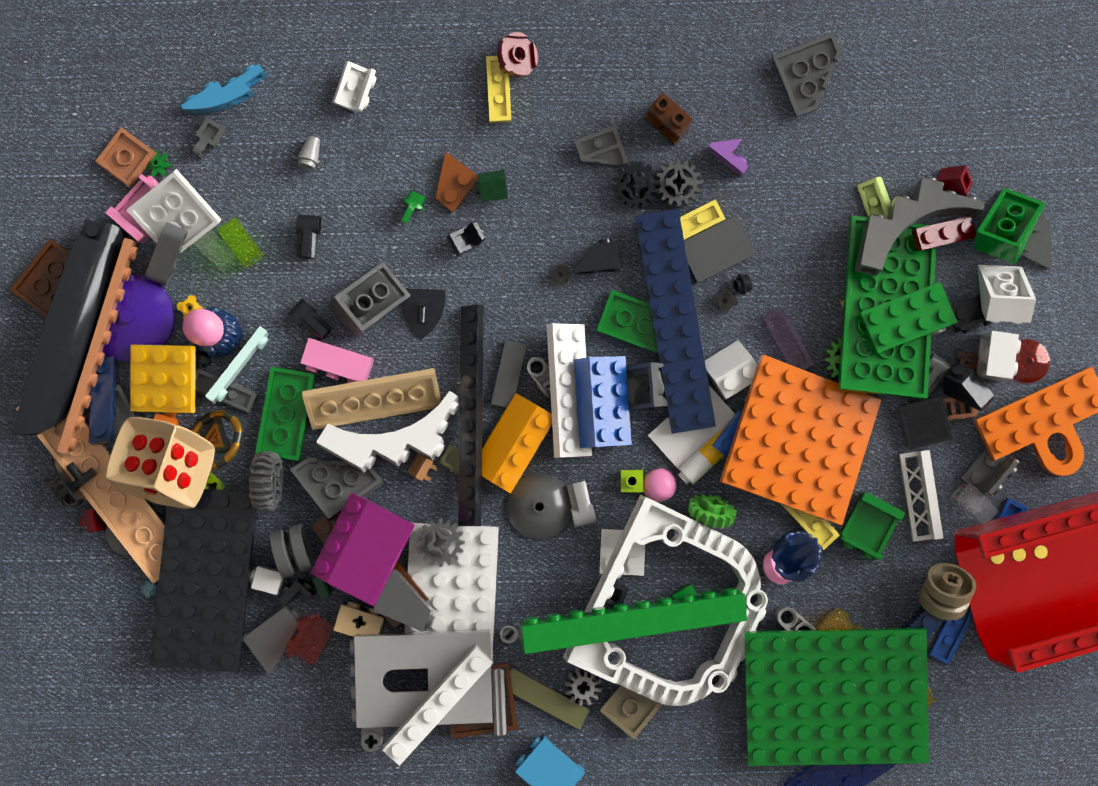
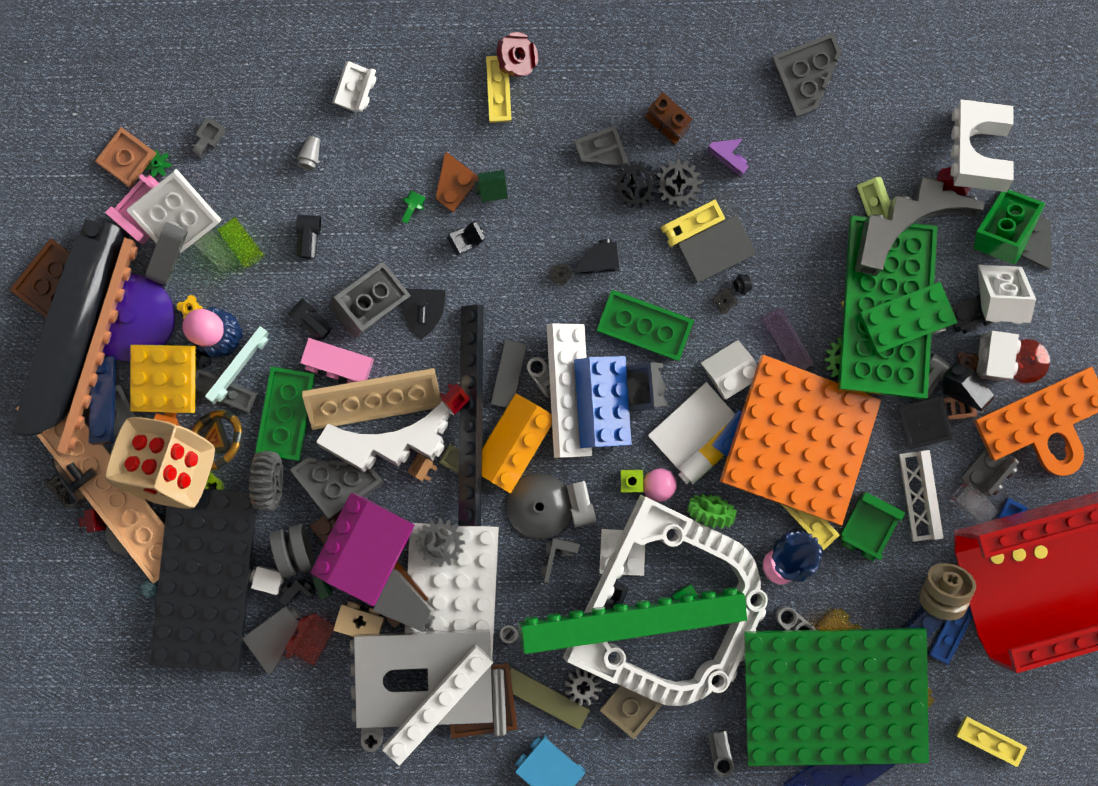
dark azure slope [181,64,267,114] -> none
dark blue plate [635,209,716,434] -> none
plate [911,216,976,252] -> none
none -> dark red tile [439,384,470,415]
none -> dark grey bracket [540,537,580,584]
none -> dark grey piece [707,730,734,777]
none -> white arch [951,100,1013,192]
none -> light yellow plate [955,716,1027,767]

